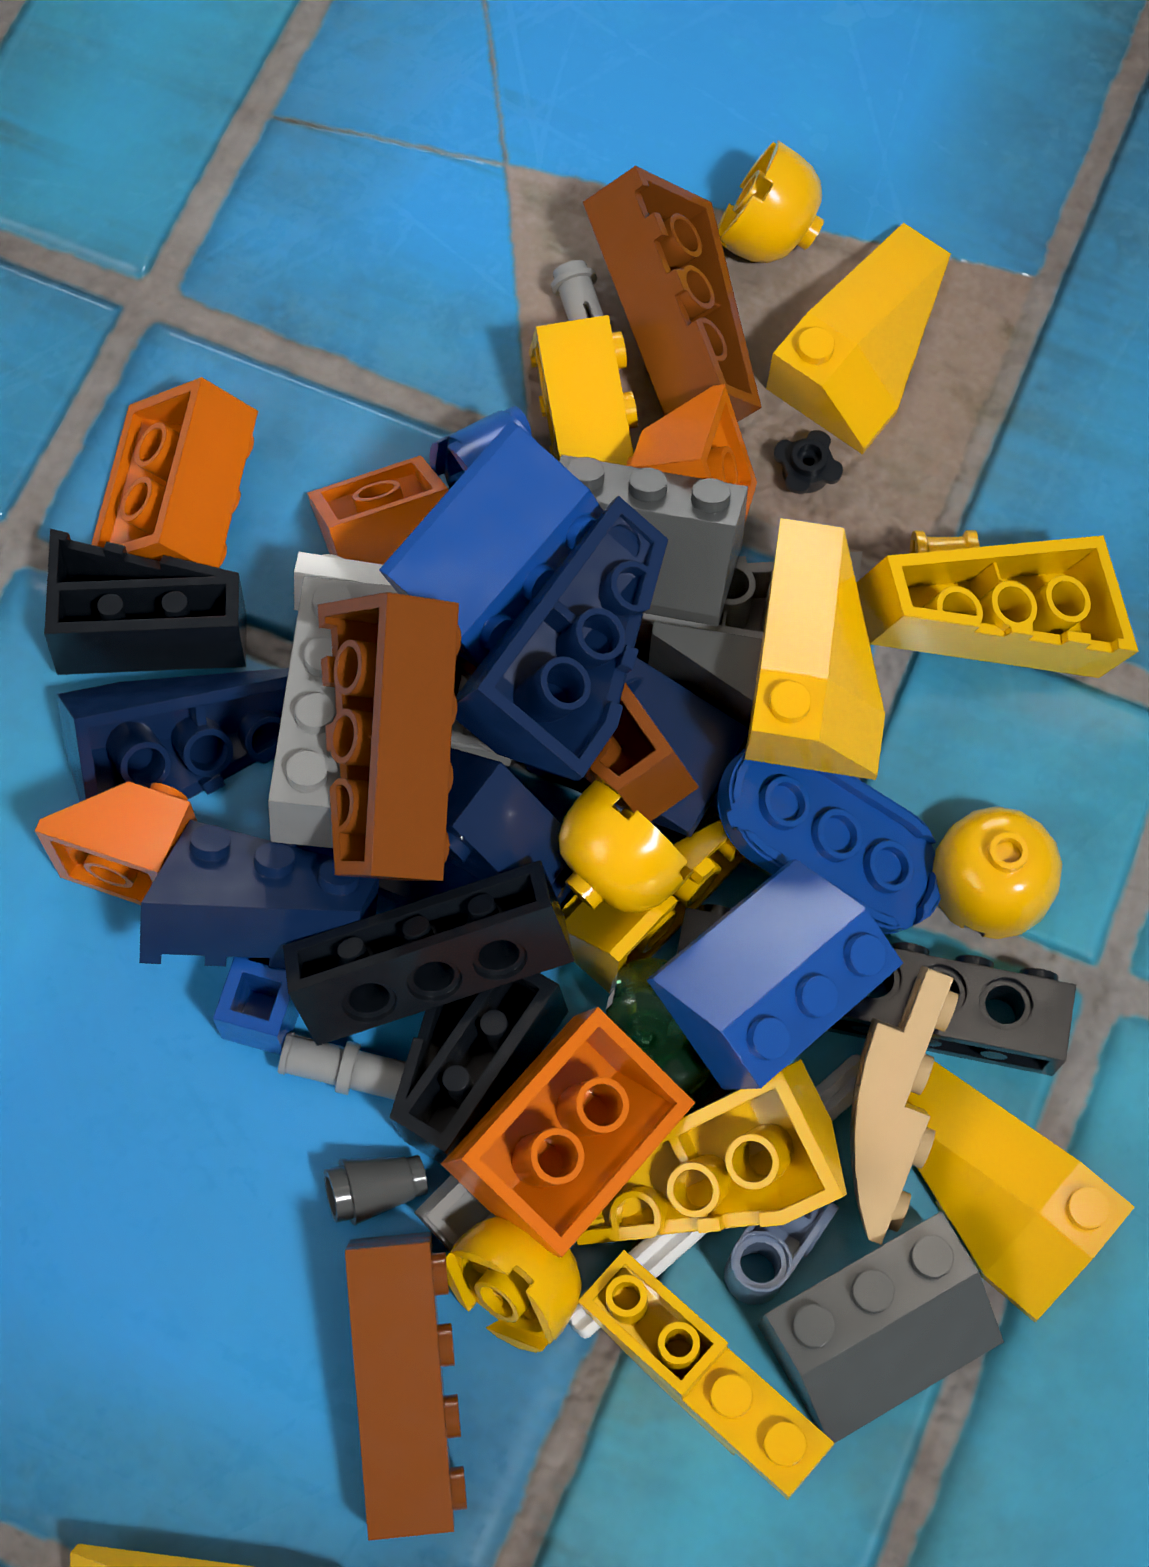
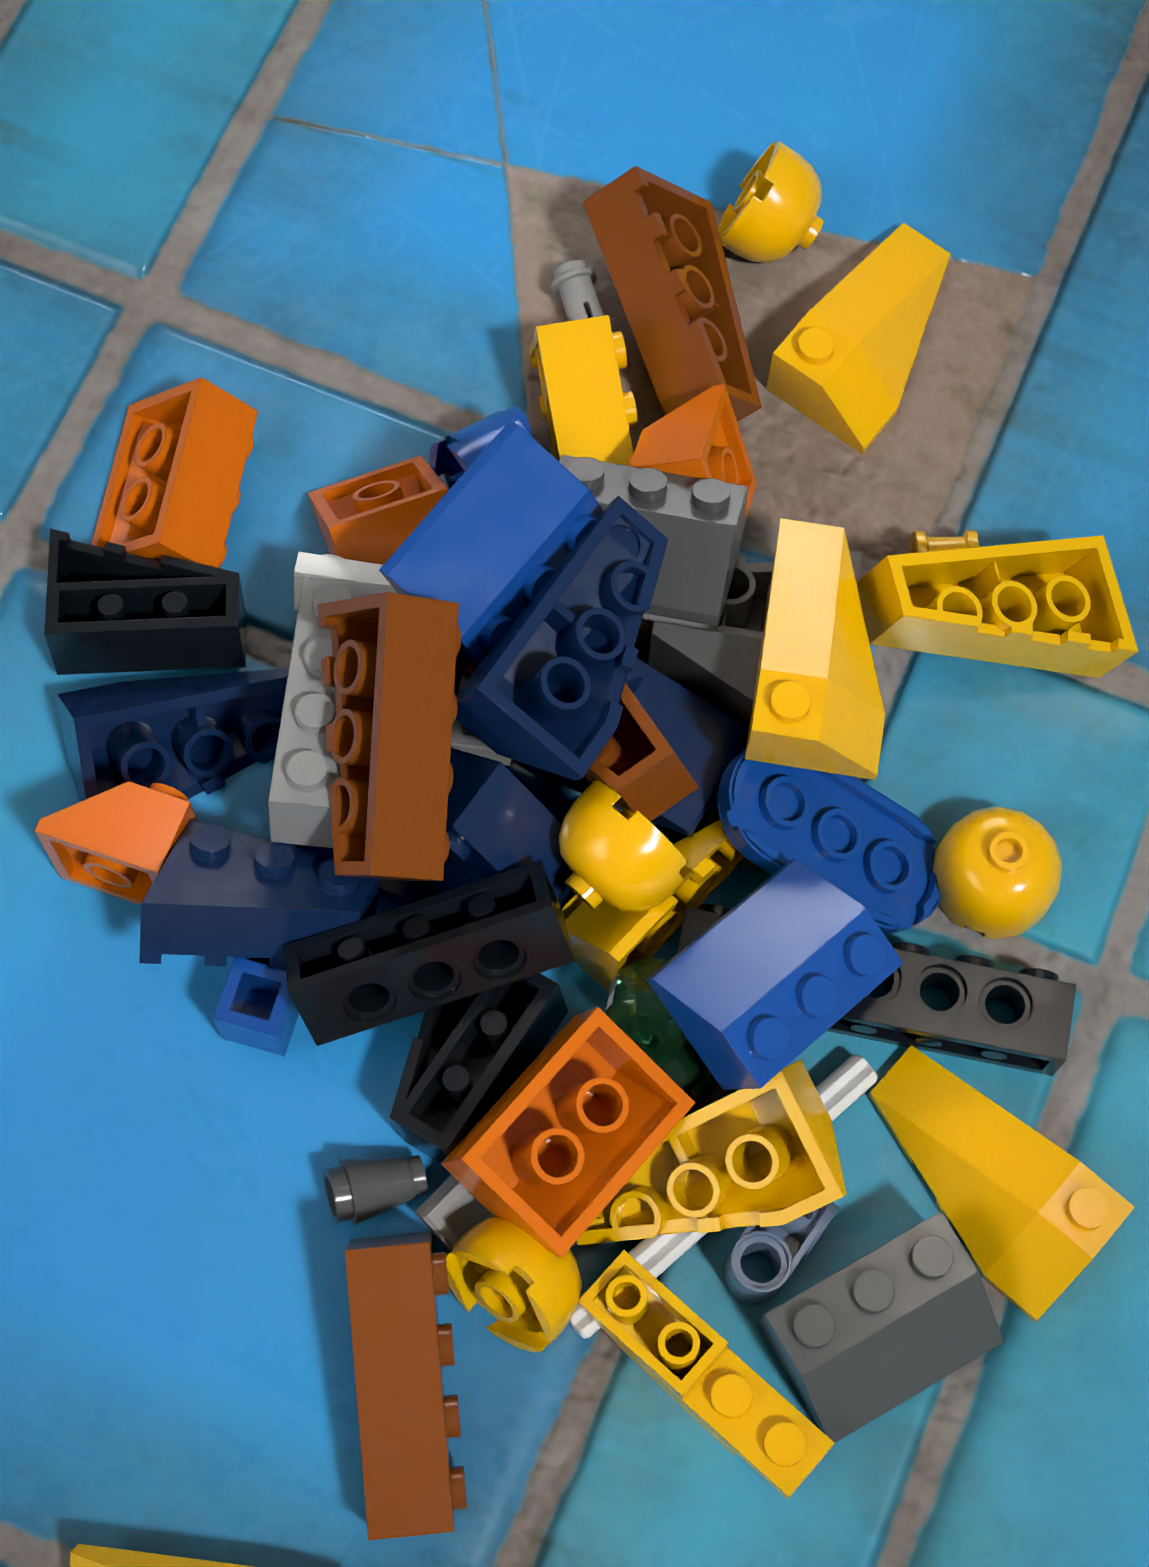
light grey pin [278,1032,406,1100] -> none
black plate [774,430,843,494] -> none
tan slope [850,965,958,1245] -> none

